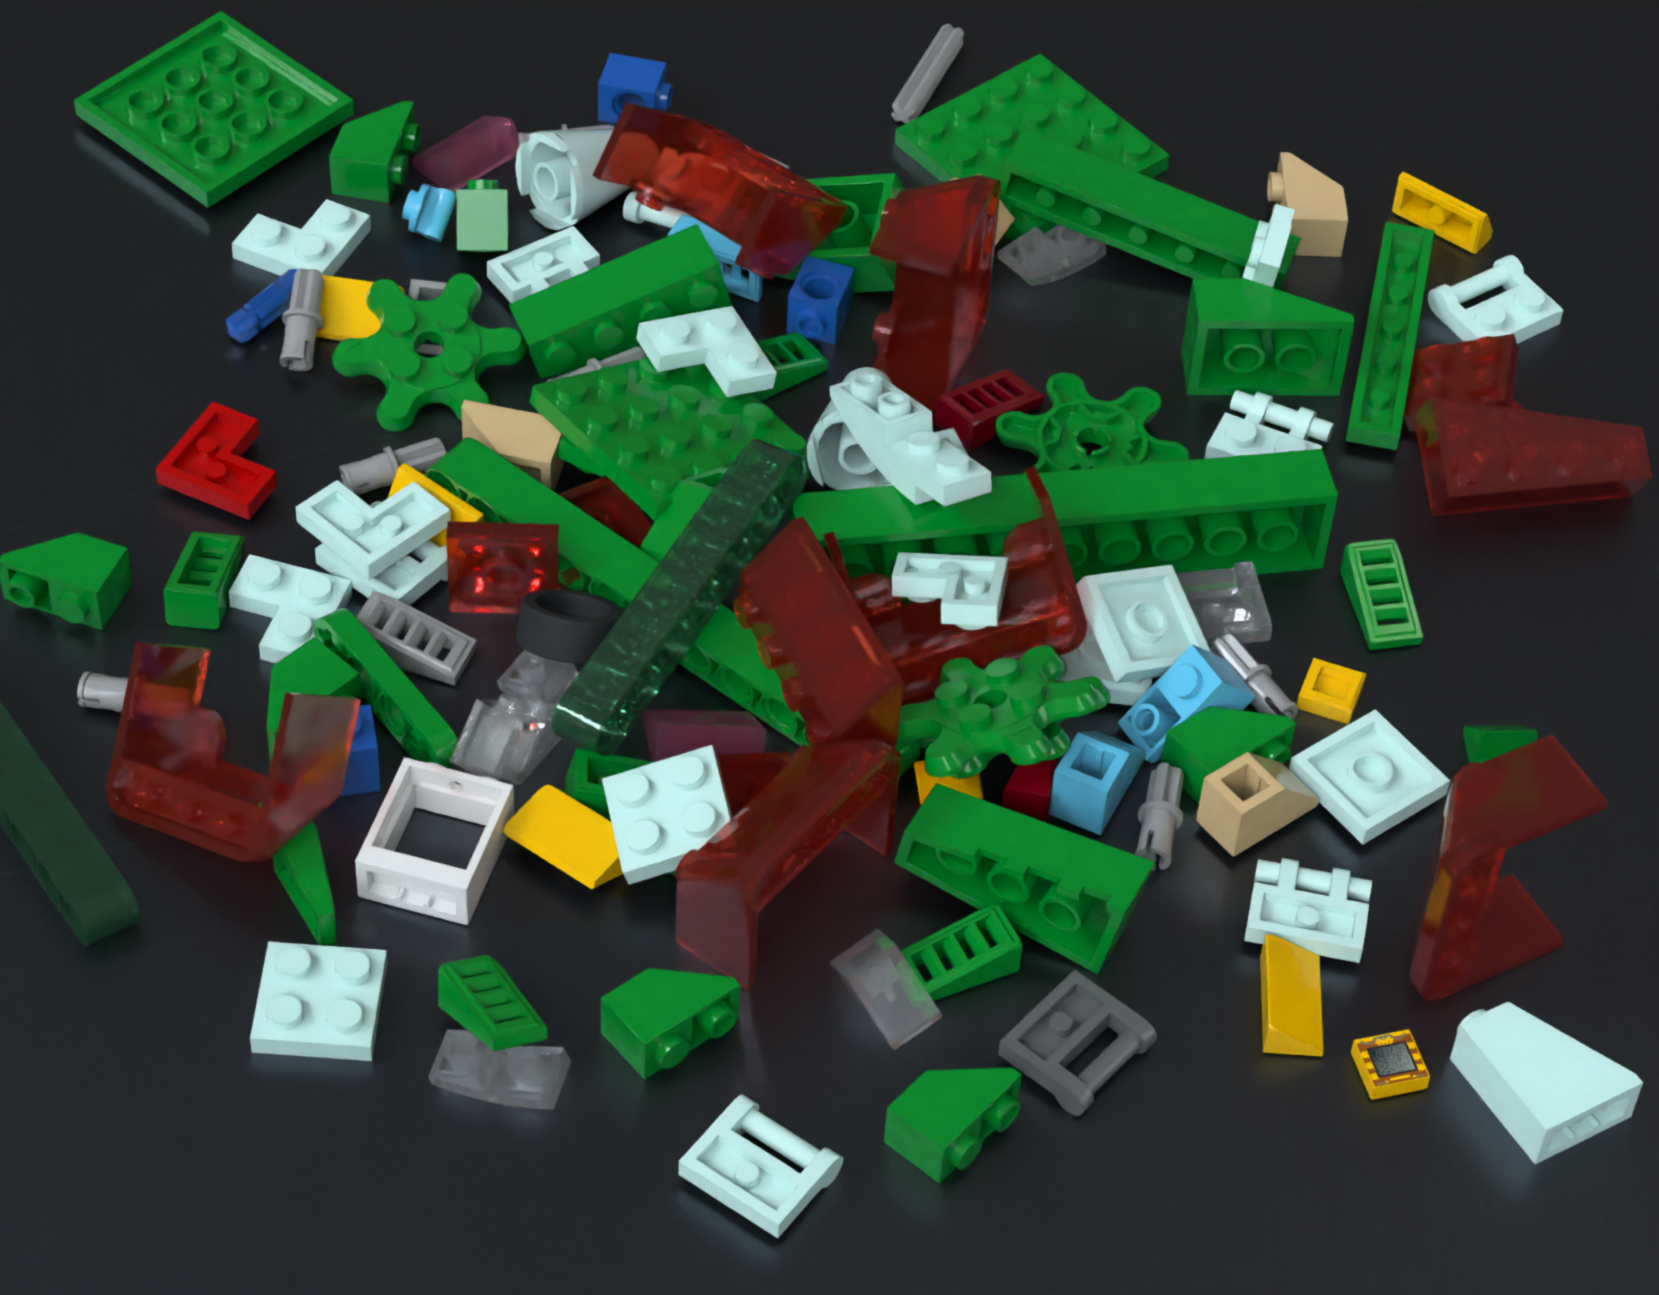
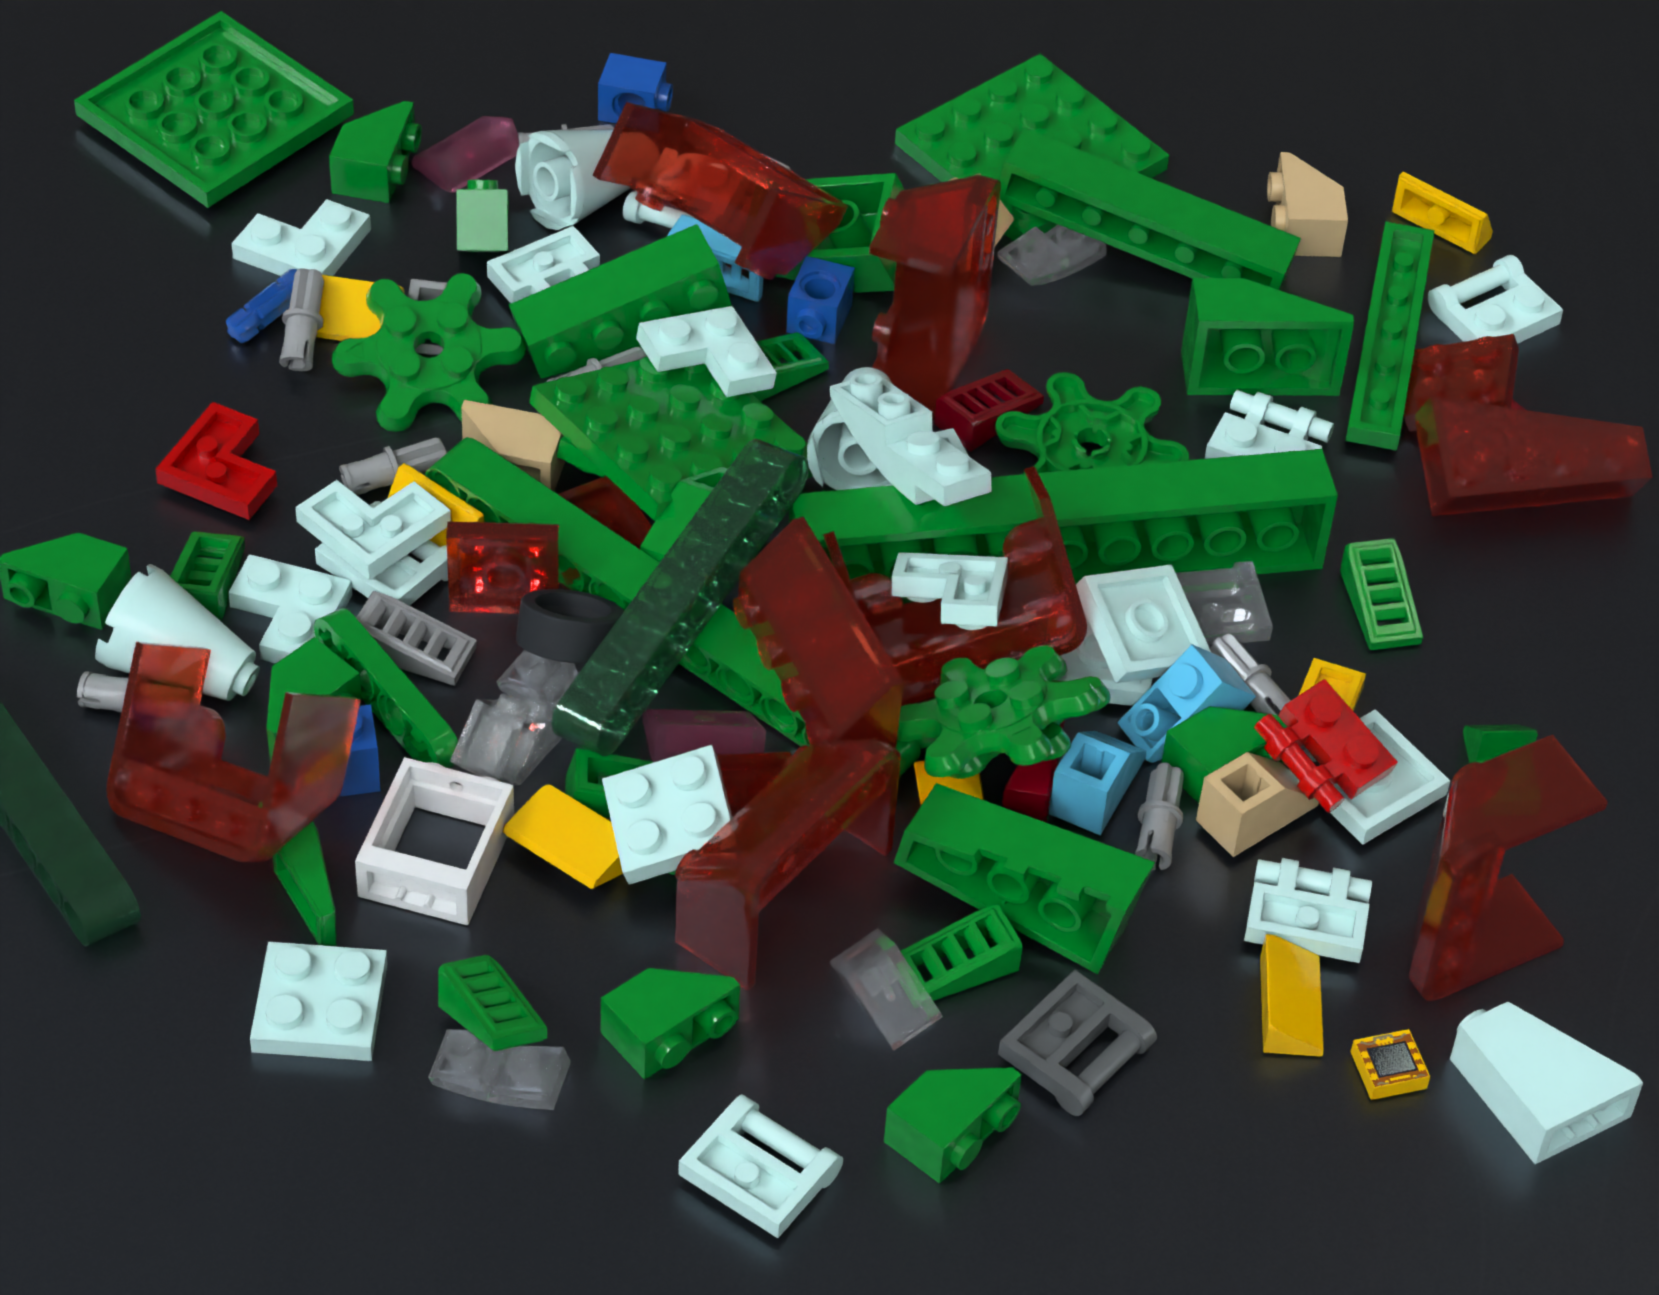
medium azure plate [402,183,457,242] -> none
light grey axle [891,24,964,124] -> none
light aqua plate [1242,204,1295,288] -> none
none -> light aqua cone [95,564,260,701]
none -> red plate [1254,679,1398,813]

